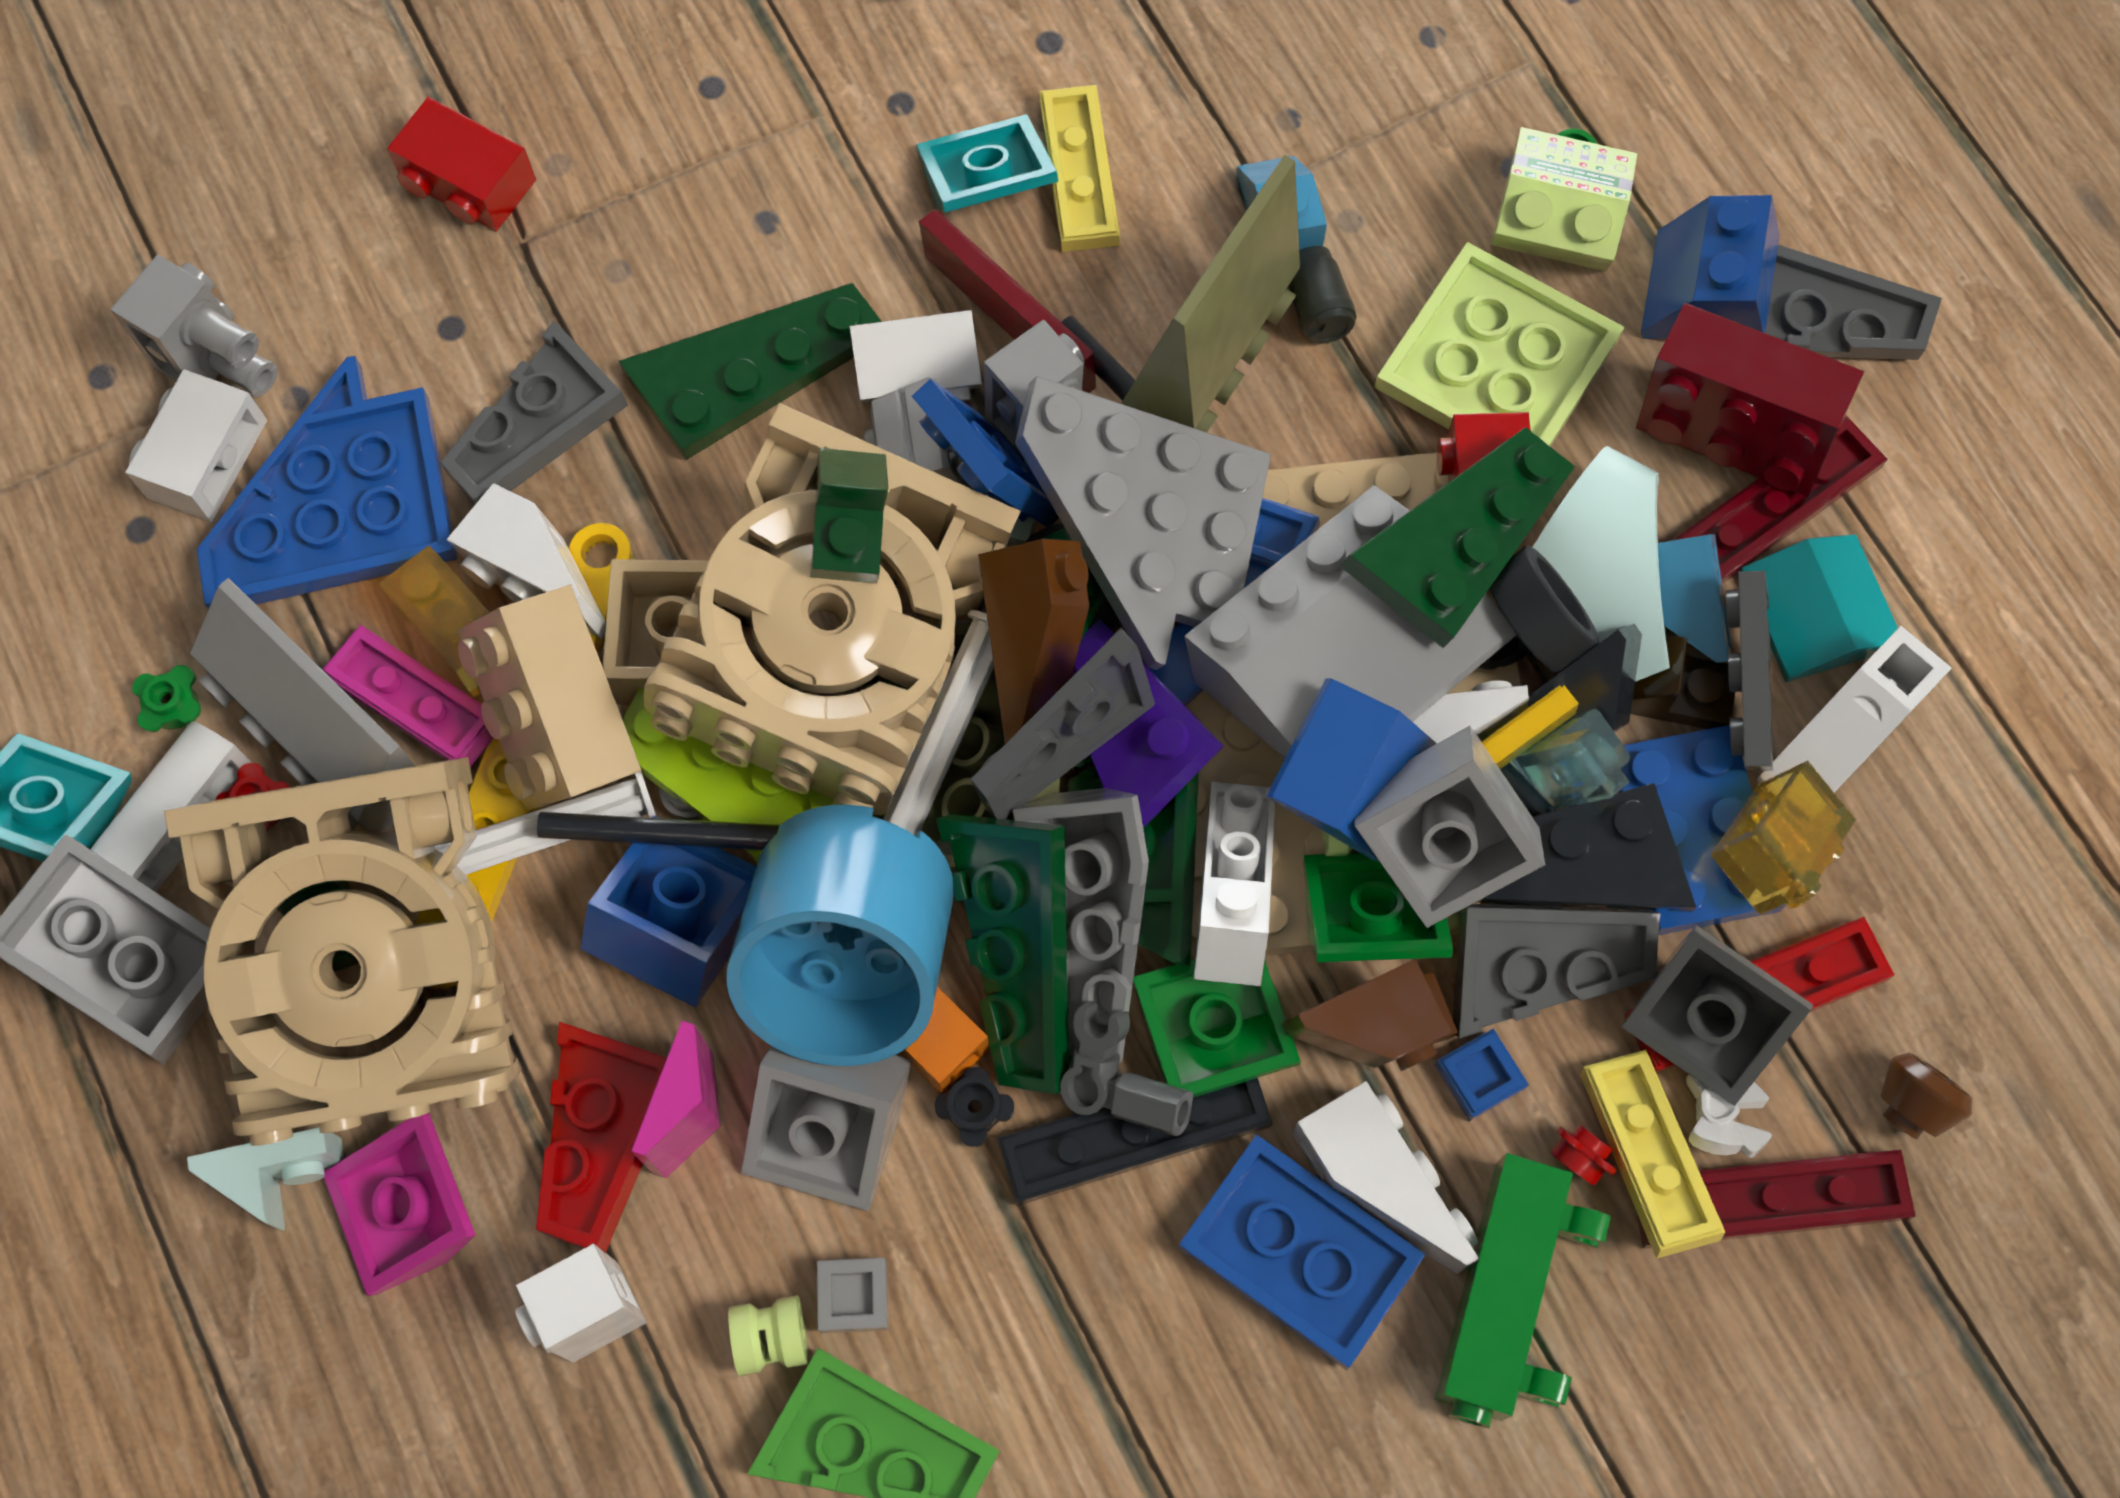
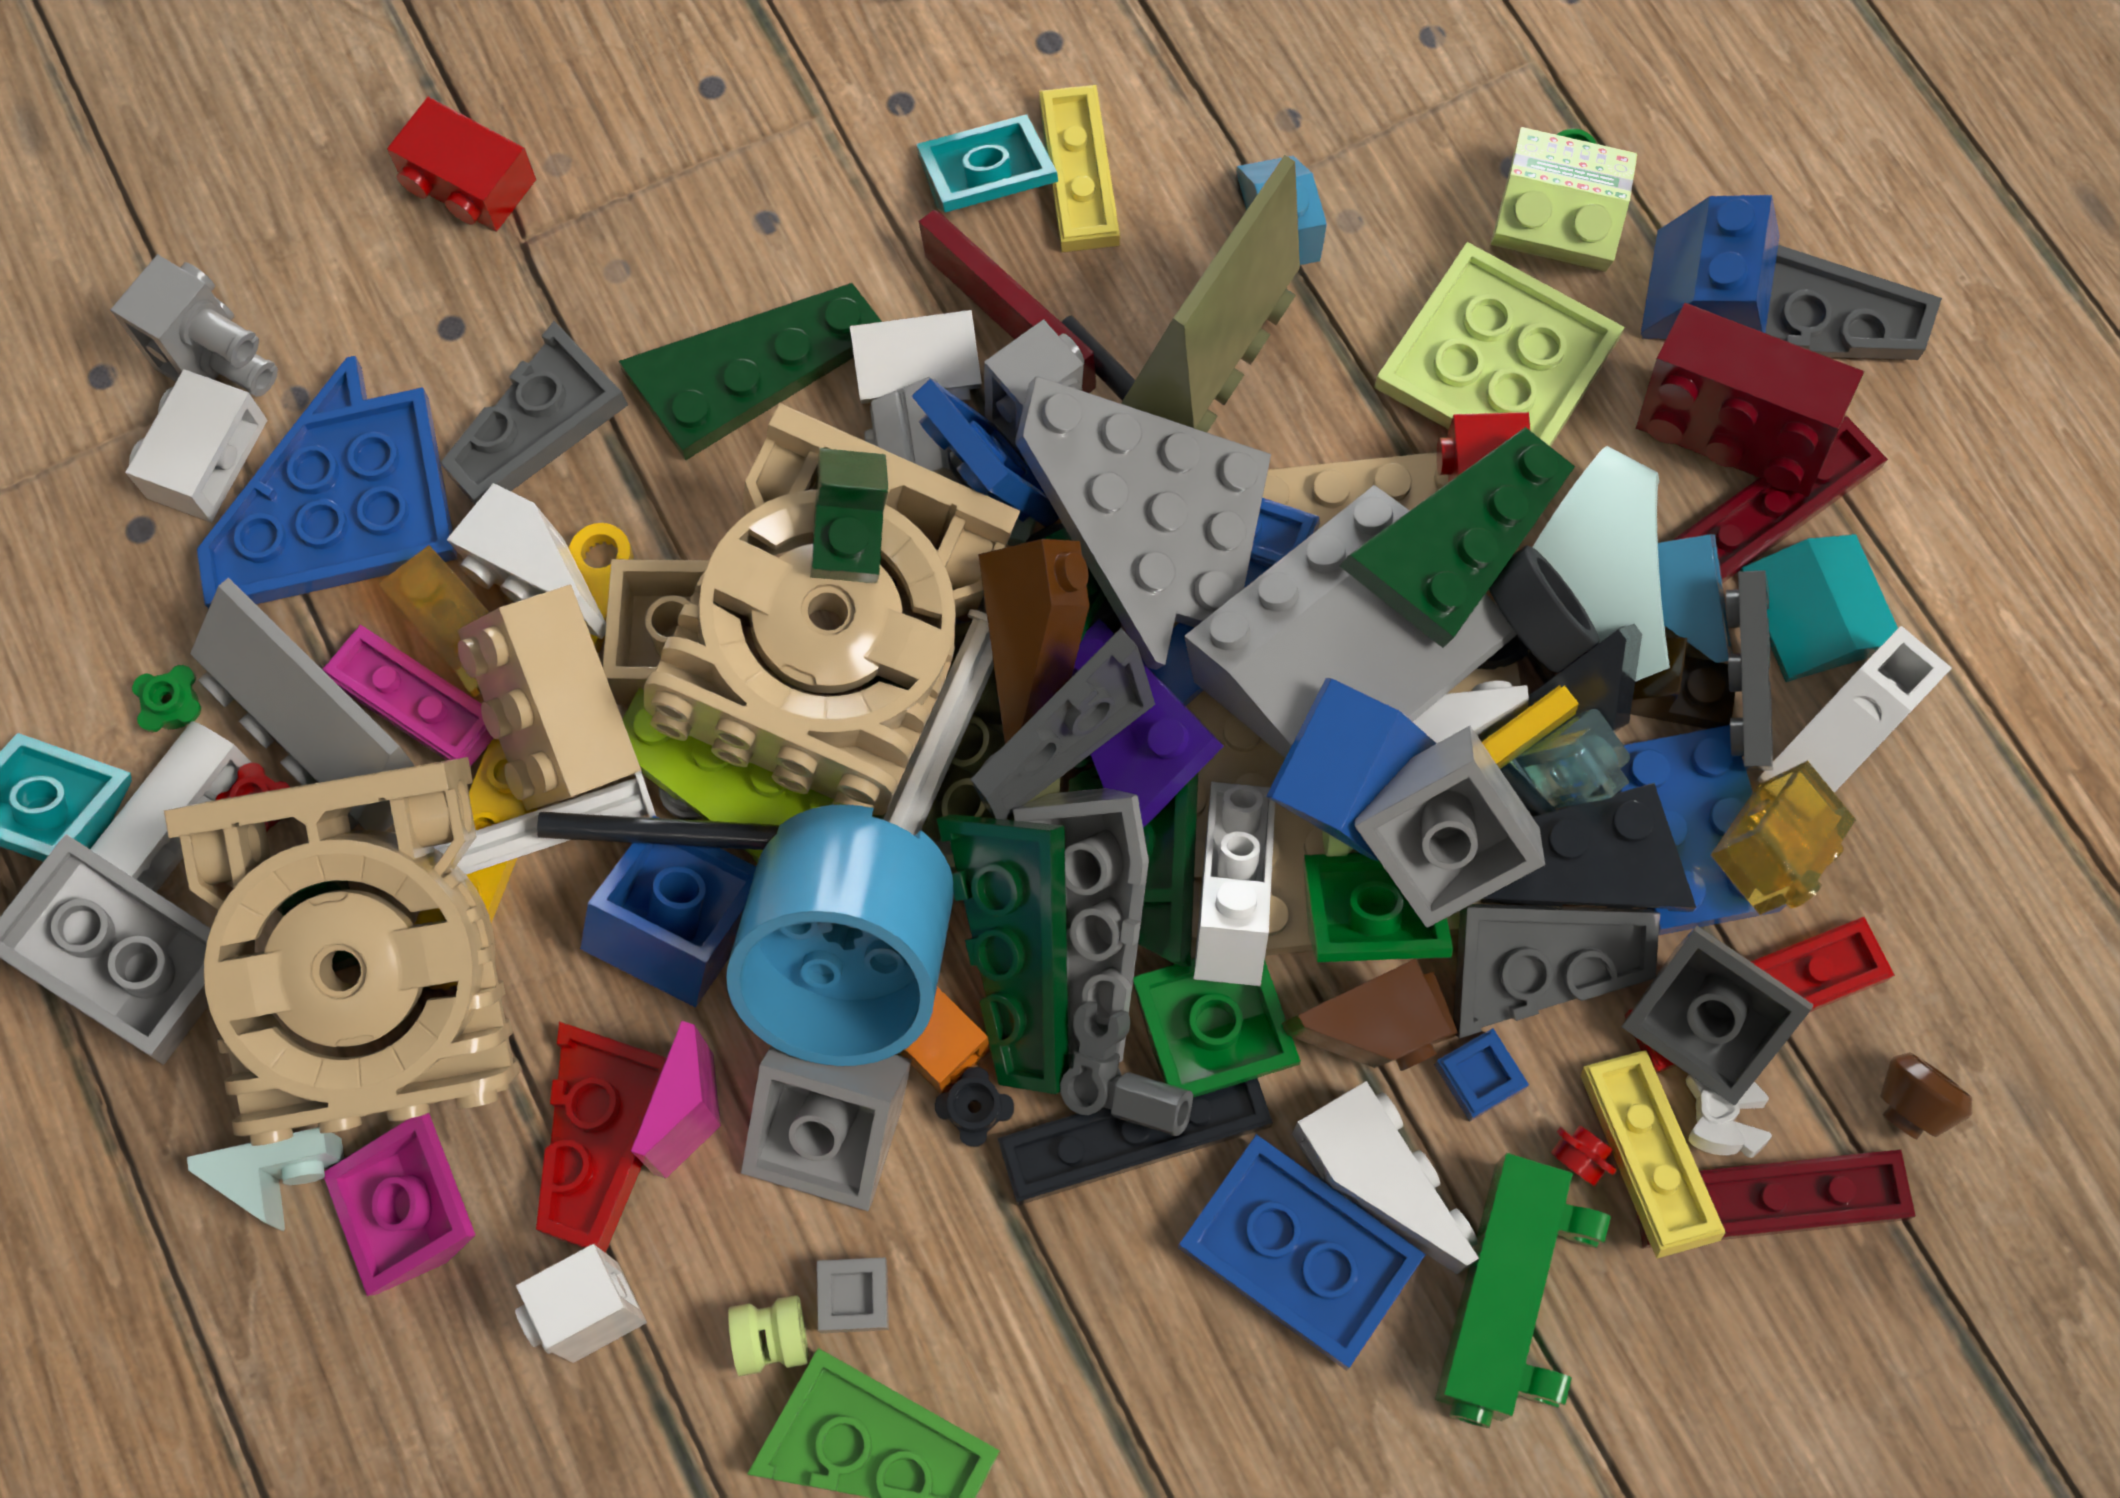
pearl dark grey piece [1288,246,1357,344] -> none

